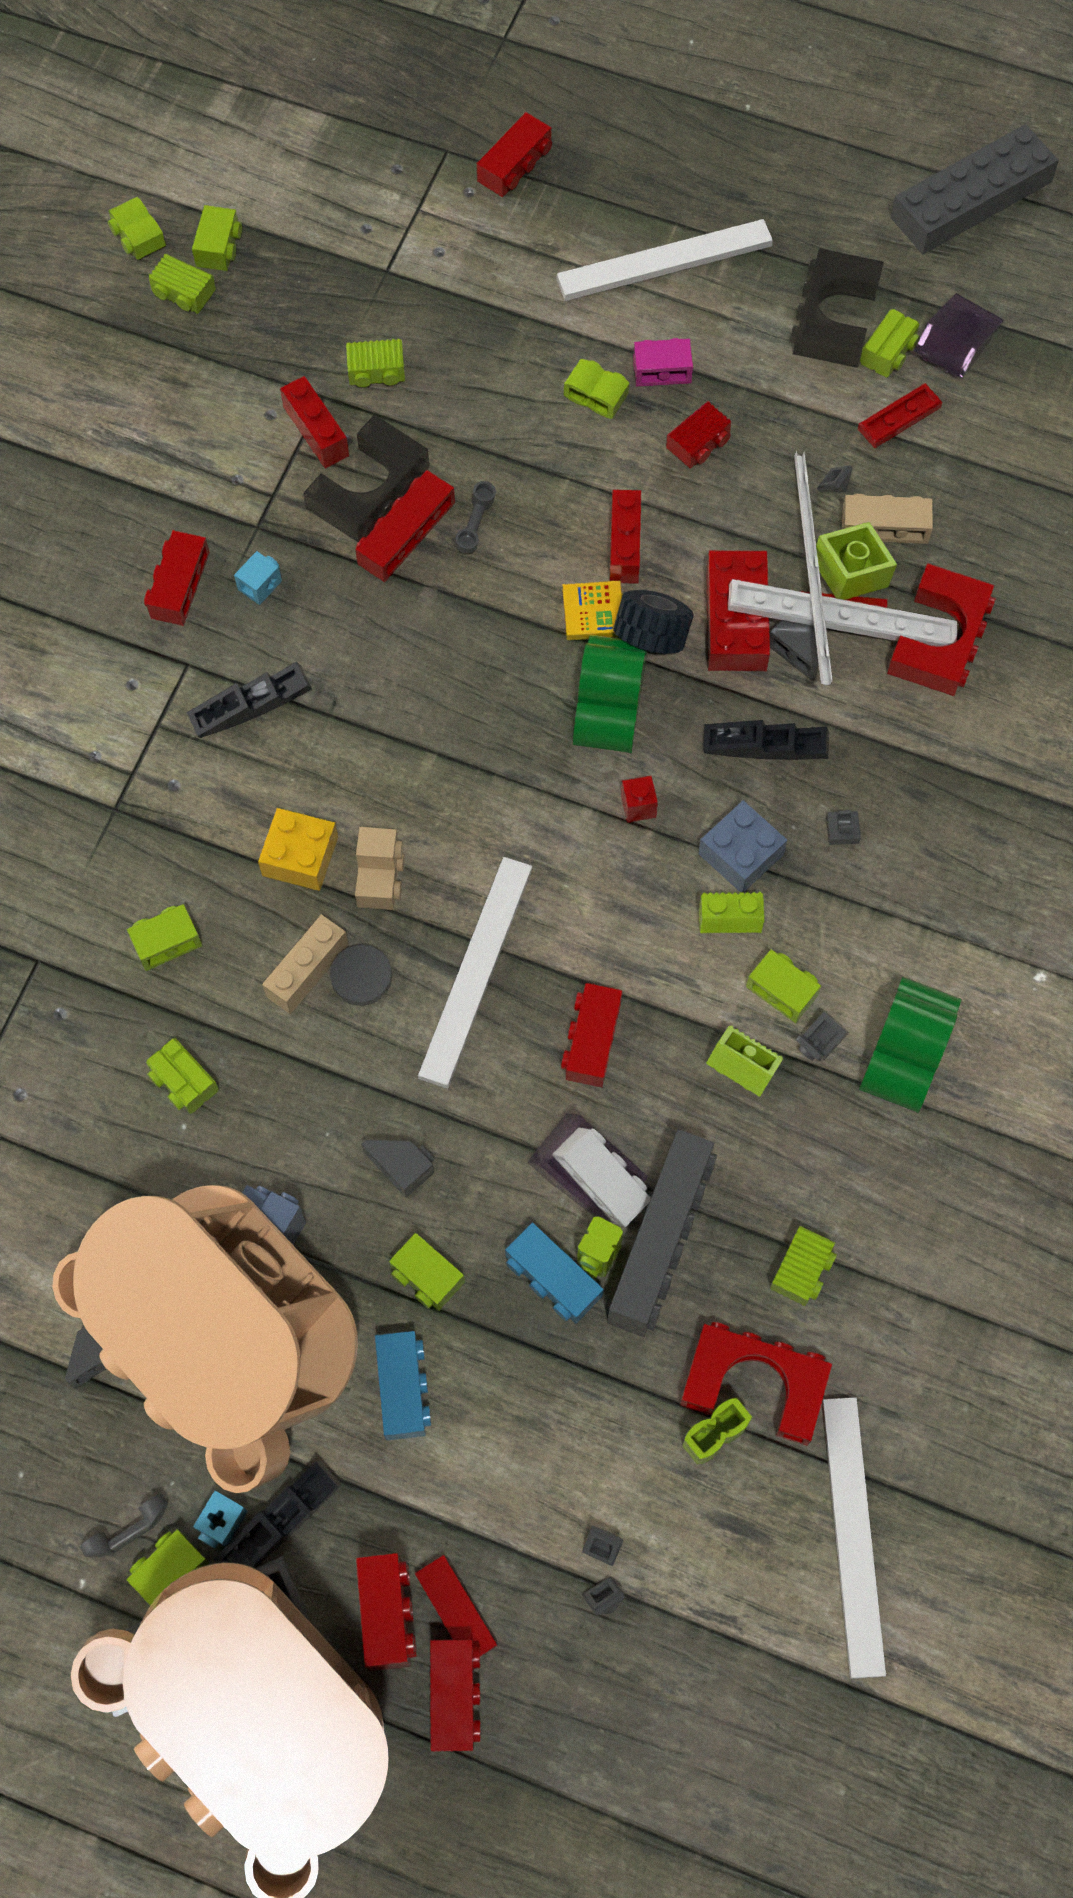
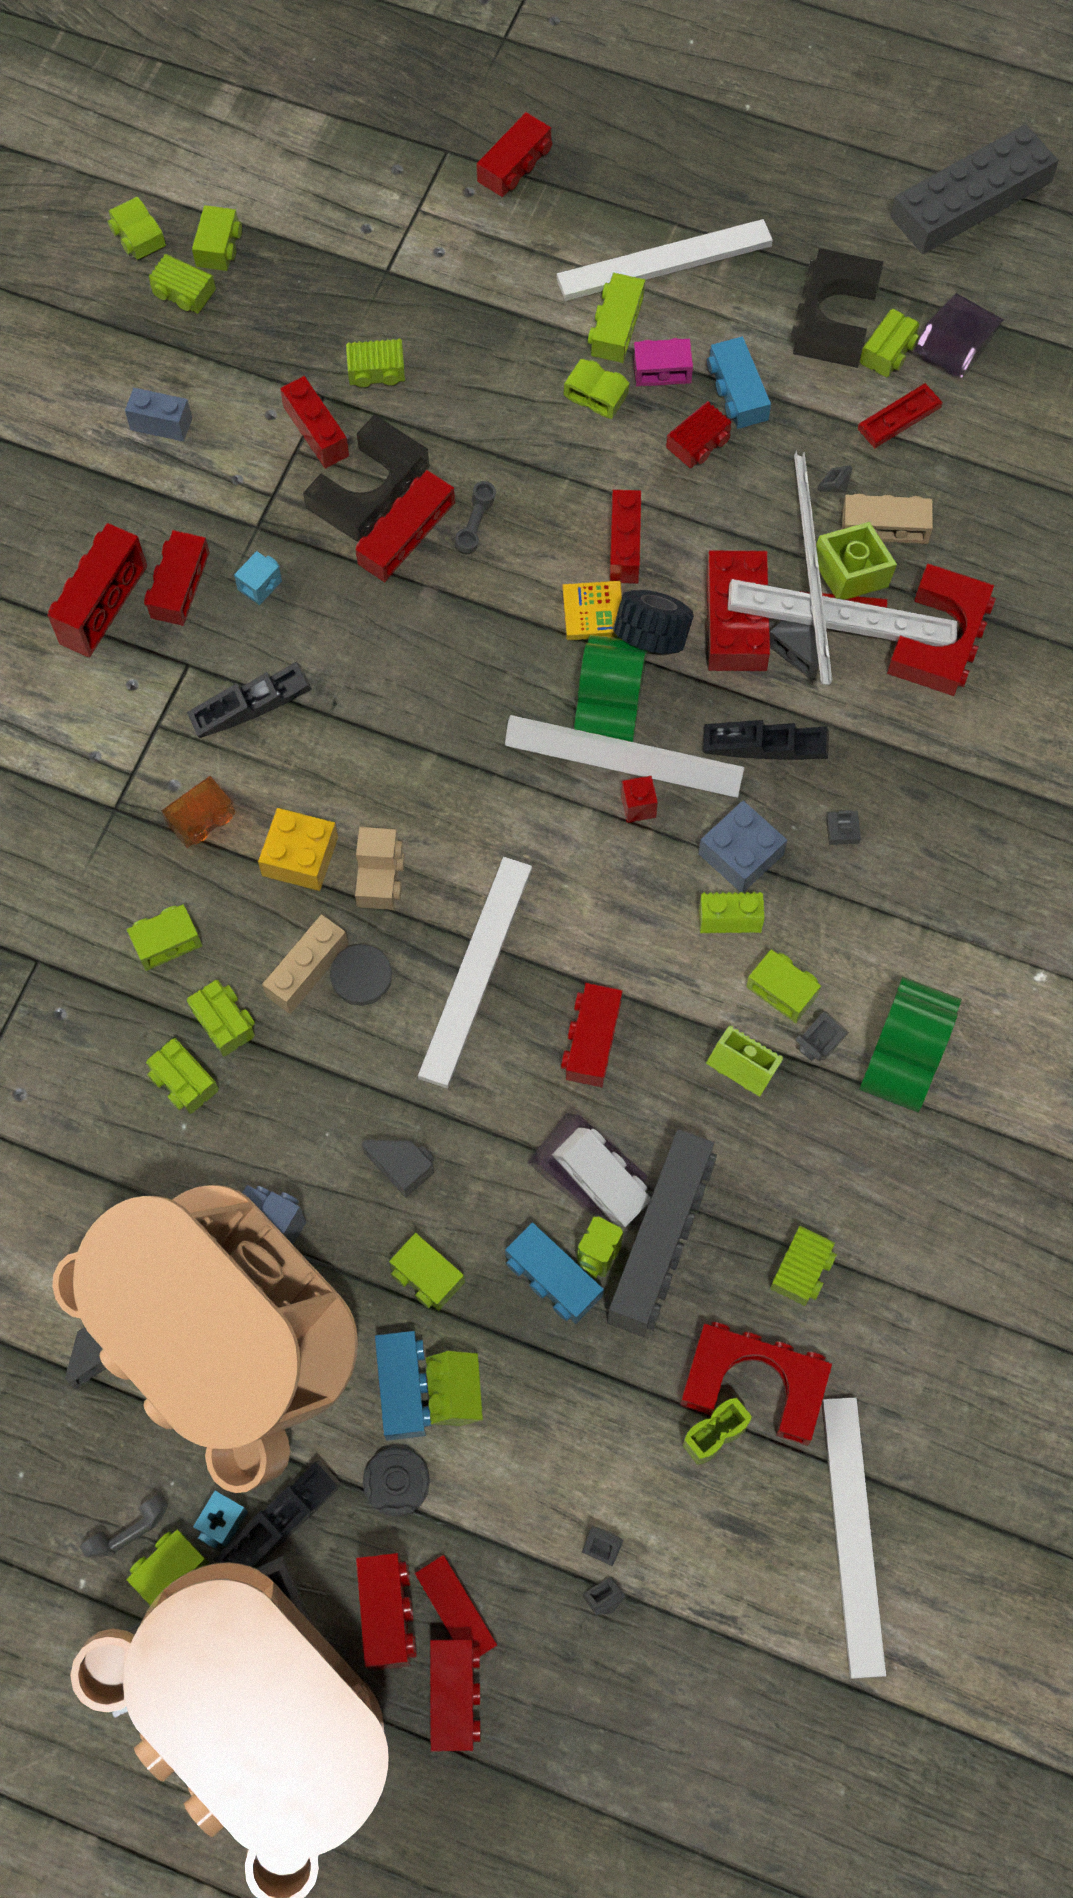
none -> red brick [48,523,147,658]
none -> sand blue brick [125,387,192,442]
none -> clear orange brick [161,776,235,848]
none -> lime brick [186,980,255,1057]
none -> dark grey tile [362,1447,430,1517]
none -> lime brick [426,1351,483,1426]
none -> white tile [505,715,744,798]
none -> lime brick [588,272,645,363]
none -> dark azure brick [707,336,771,429]

